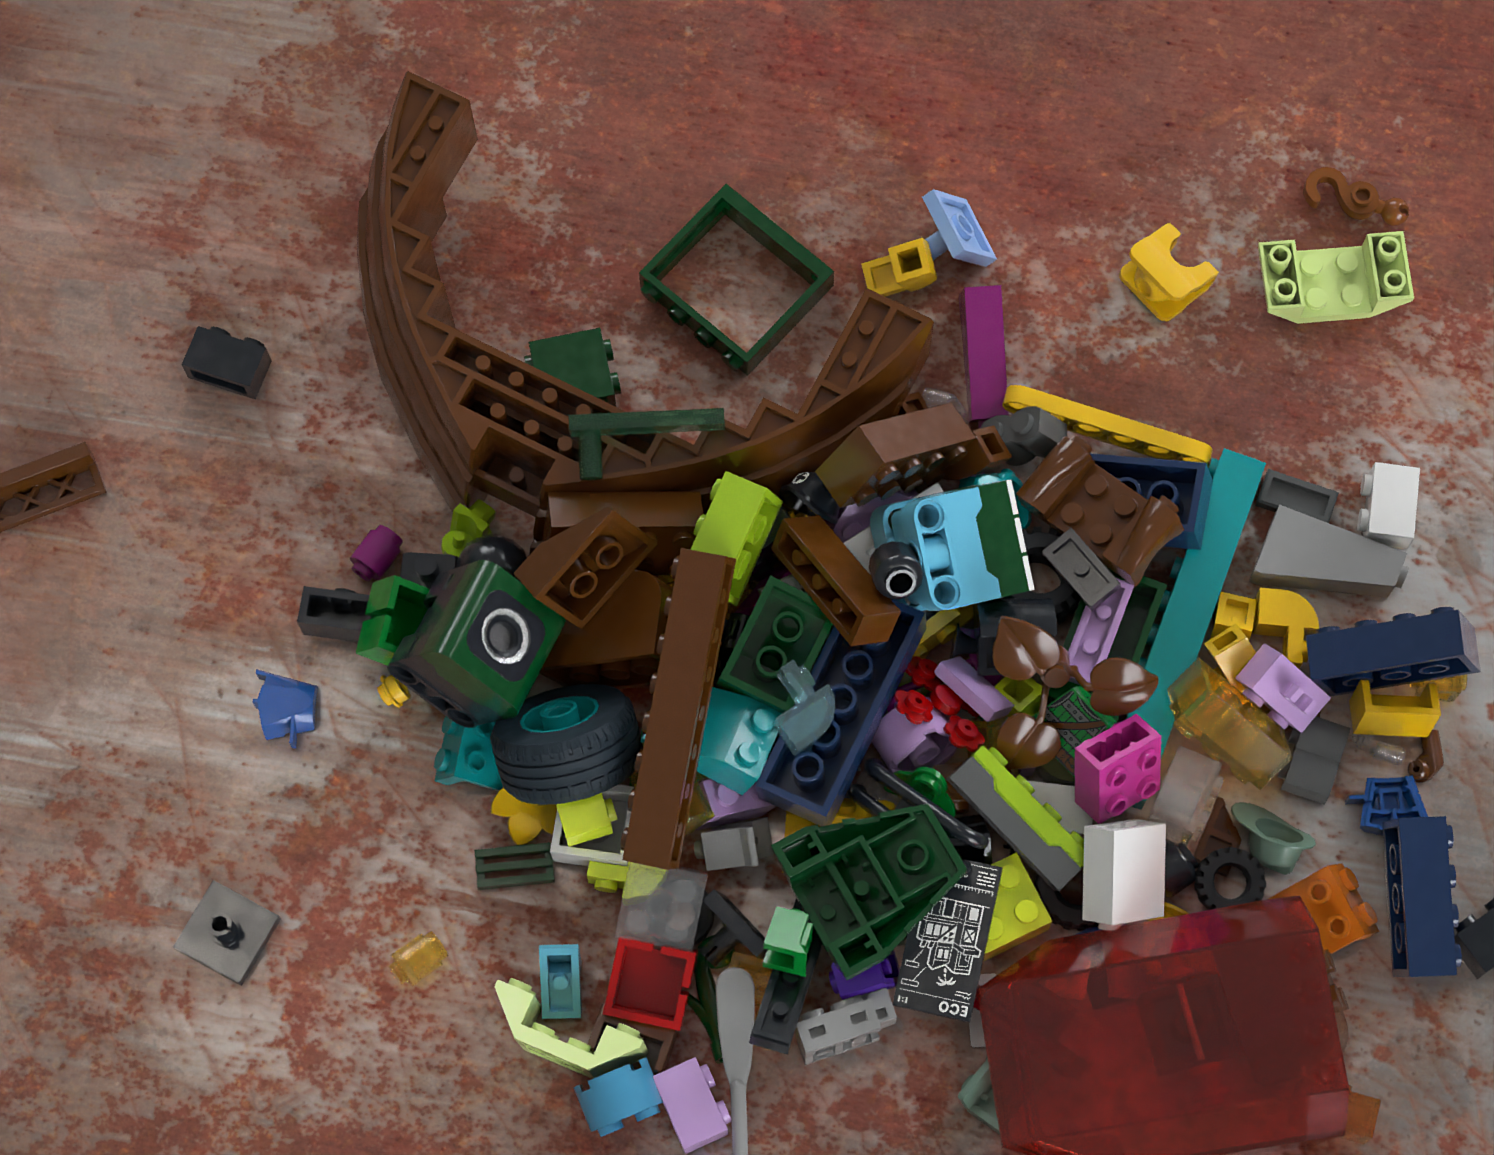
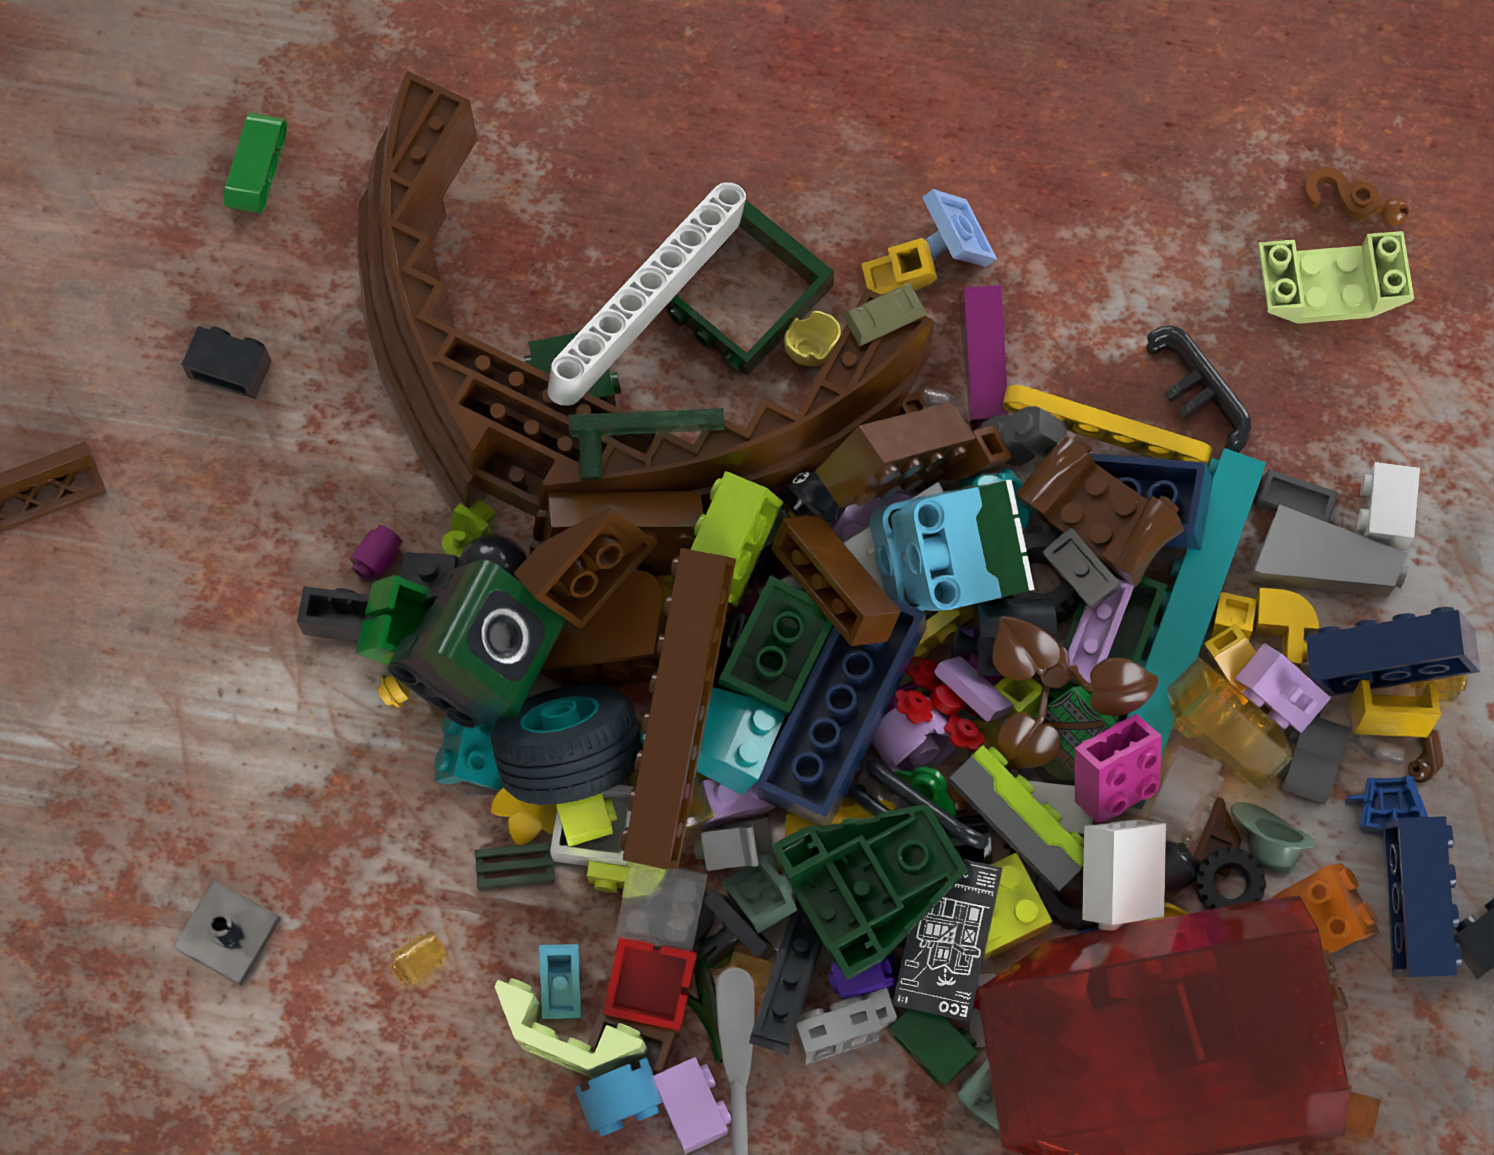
blue piece [253,669,318,749] -> none
window [763,906,813,977] -> none
clear light blue brick [773,660,835,756] -> none
black head [868,541,923,599] -> none
yellow piece [1119,223,1219,321] -> none
none -> green beam [224,112,287,214]
none -> white beam [548,182,746,406]
none -> sand green bracket [721,847,797,934]
none -> light yellow hair [784,311,841,367]
none -> olive tile [842,282,927,347]
none -> dark green brick [888,1009,978,1090]
none -> black piece [1146,325,1252,453]

